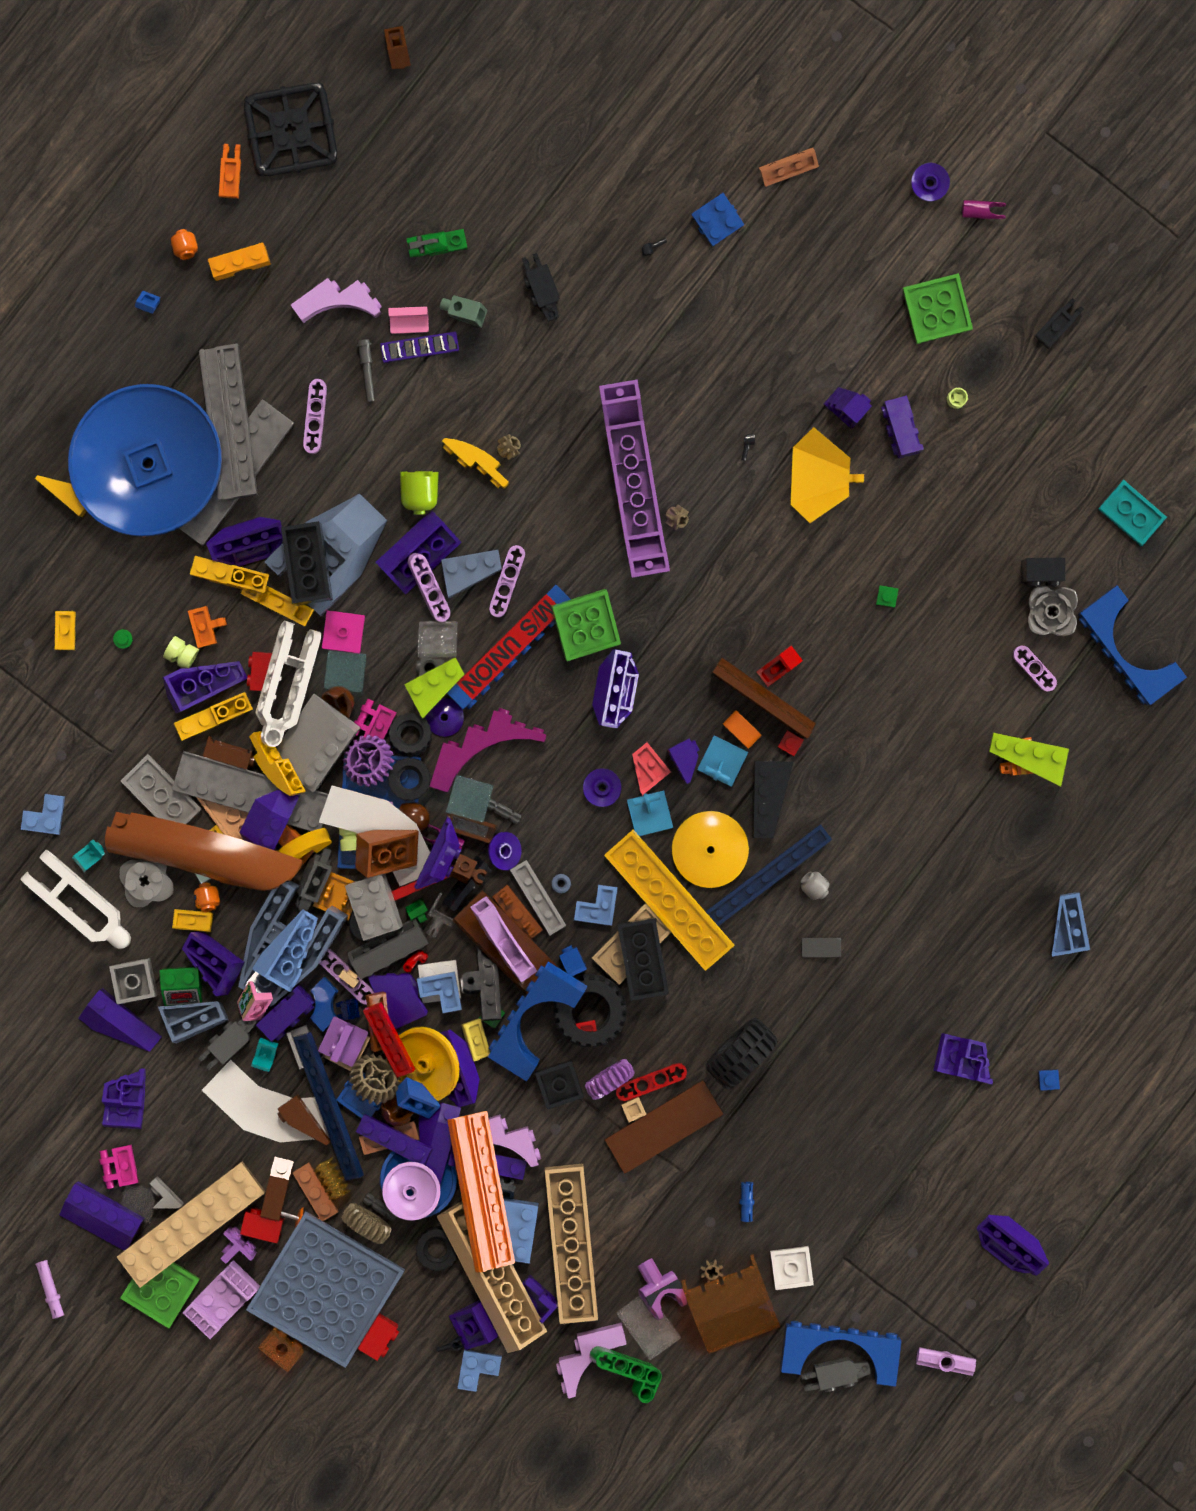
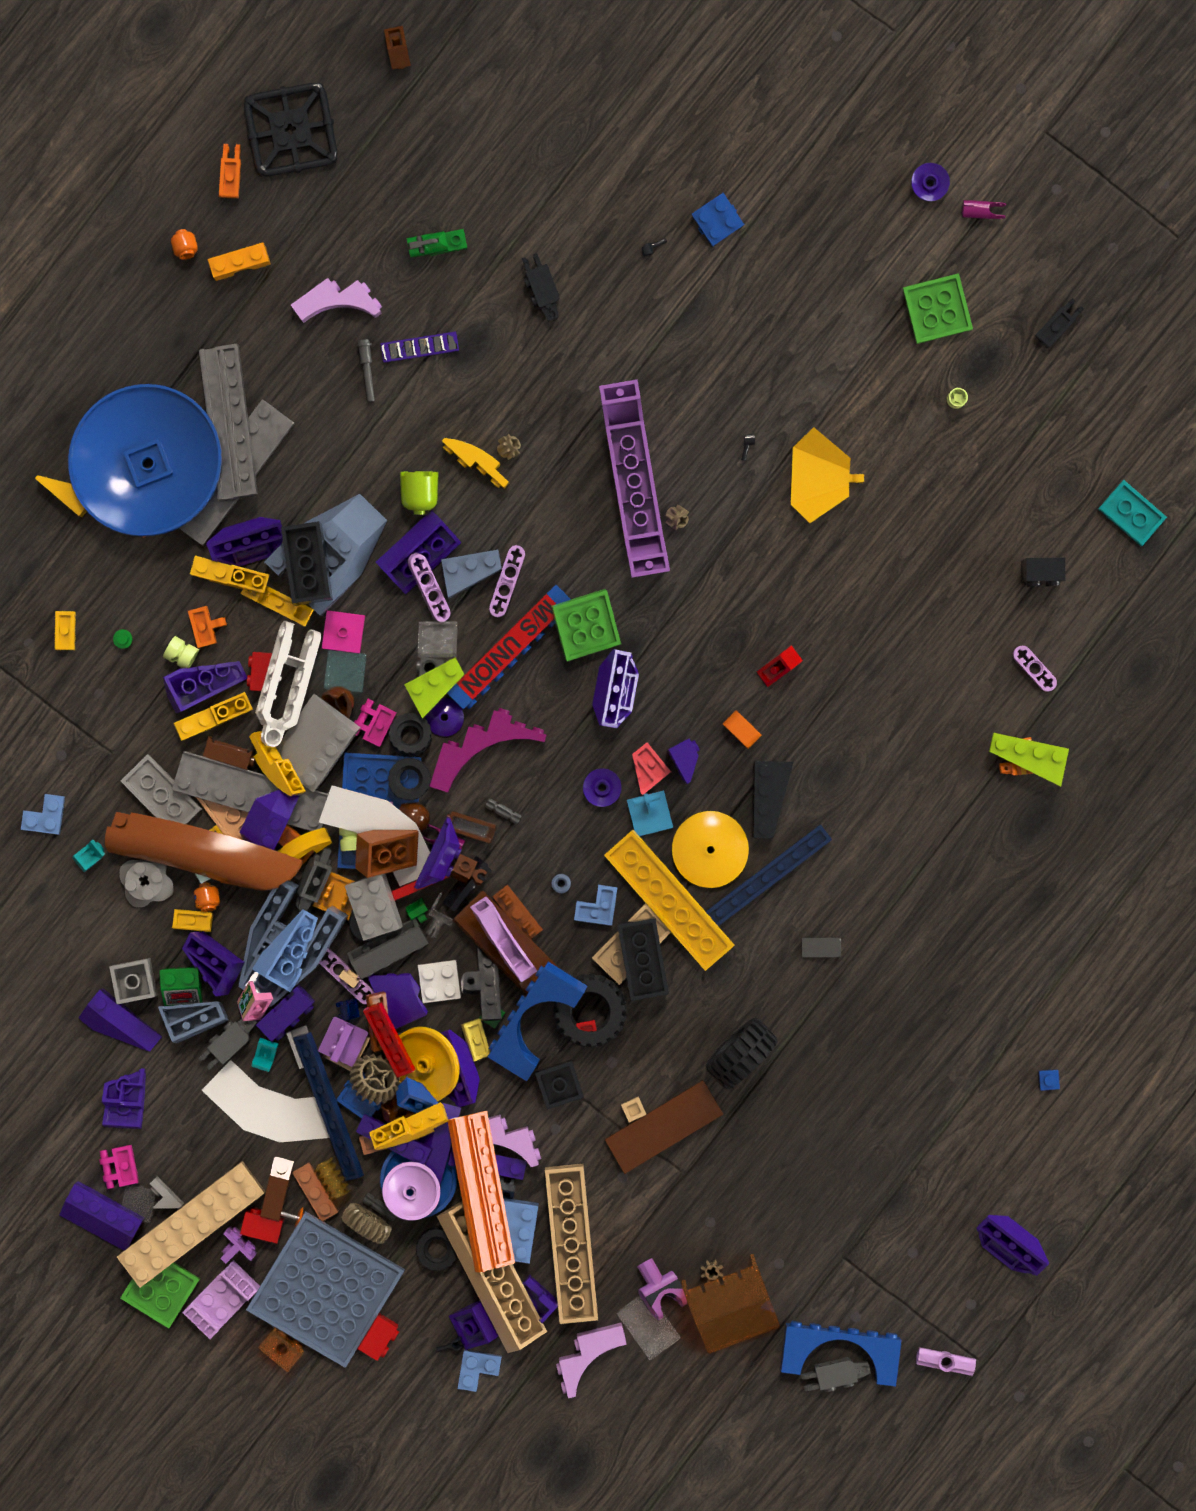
white piece [21,850,131,949] -> none
lavender pin [35,1260,64,1319] -> none
blue plate [135,291,161,314] -> none
reddish brown slope [277,1094,331,1145] -> none
lavender beam [303,379,327,454] -> none
blue tile [310,977,338,1032] -> none
medium lavender gear [342,735,394,787] -> none
bright pink panel [388,307,429,334] -> none
red arm [403,951,428,972] -> none
medium blue plate [417,971,462,1013] -> none
sand green torso [440,295,487,328] -> none
clear light blue tile [446,775,494,823] -> none
dark purple dish [488,832,521,870] -> none
light grey plate [510,860,566,935] -> none
blue slope [559,945,587,976] -> none
medium lavender gear [585,1059,635,1100] -> none
green beam [590,1346,662,1403] -> none
red beam [616,1063,687,1101] -> none
dark azure plate [697,736,748,787] -> none
reddish brown arch [711,658,816,739] -> none
blue pin [739,1182,755,1222] -> none
nougat plate [759,148,819,187] -> none
white plate [770,1246,814,1290] -> none
red plate [778,730,804,756] -> none
light grey head [801,872,829,900] -> none
dark purple wedge [824,387,872,429] -> none
green plate [876,585,898,608] -> none
dark purple wedge [881,396,924,459] -> none
dark purple slope [933,1033,993,1084] -> none
light grey brick [1028,586,1078,636] -> none
medium blue wedge [1052,892,1090,956] -> none
blue arch [1078,585,1187,705] -> none
none -> yellow slope [369,1102,449,1150]

